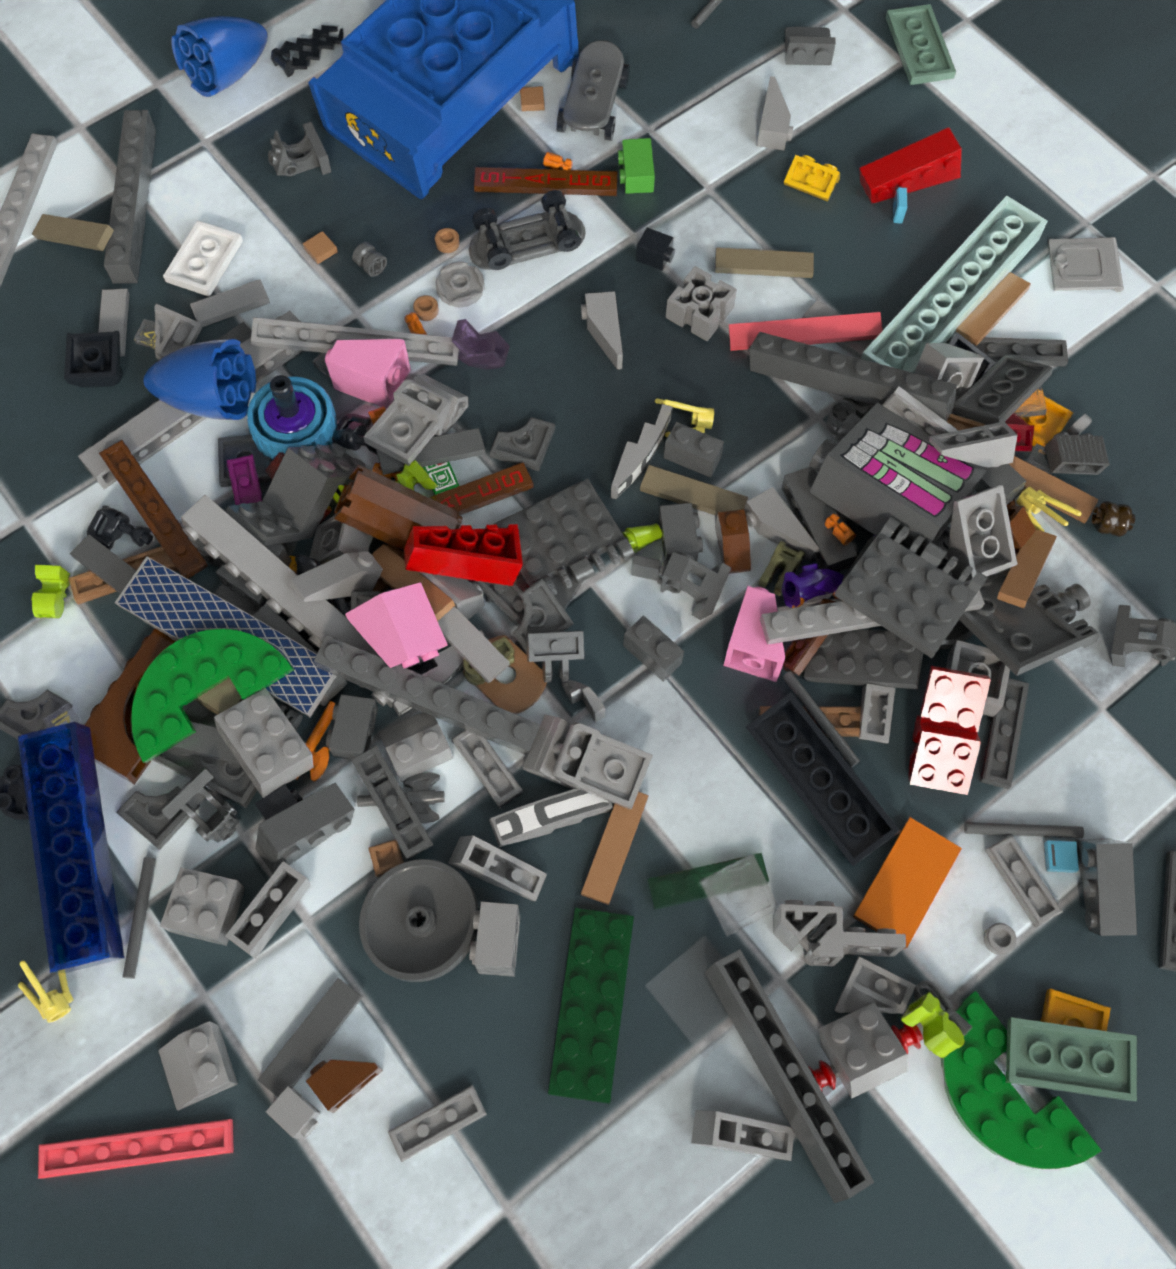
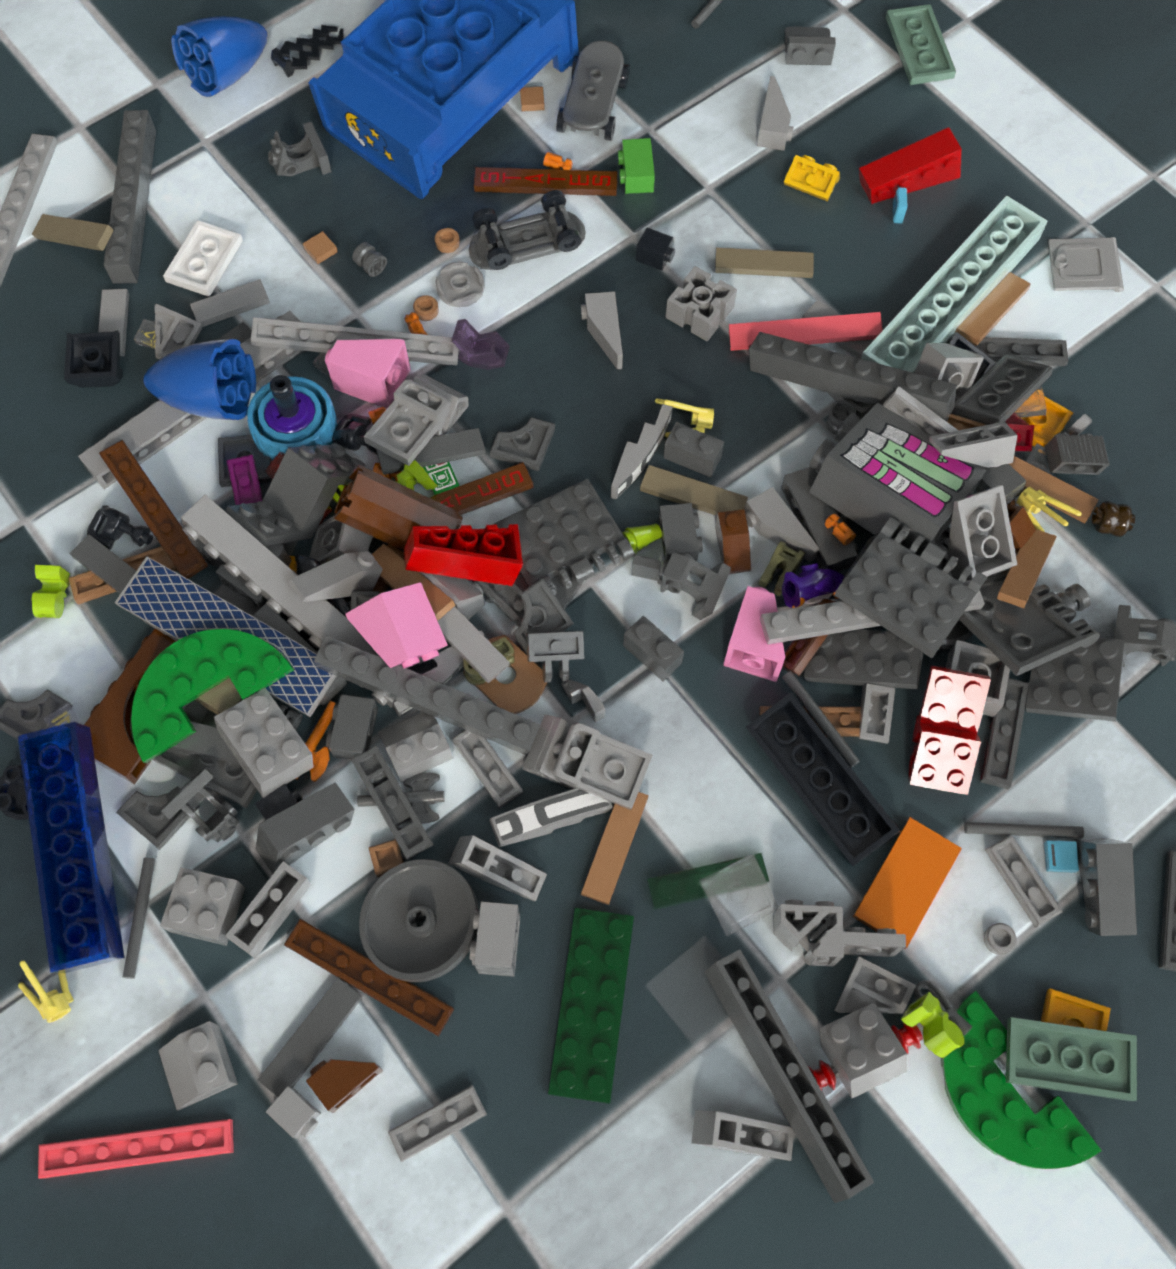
none -> reddish brown tile [284,919,454,1037]
none -> dark grey plate [1026,638,1125,722]

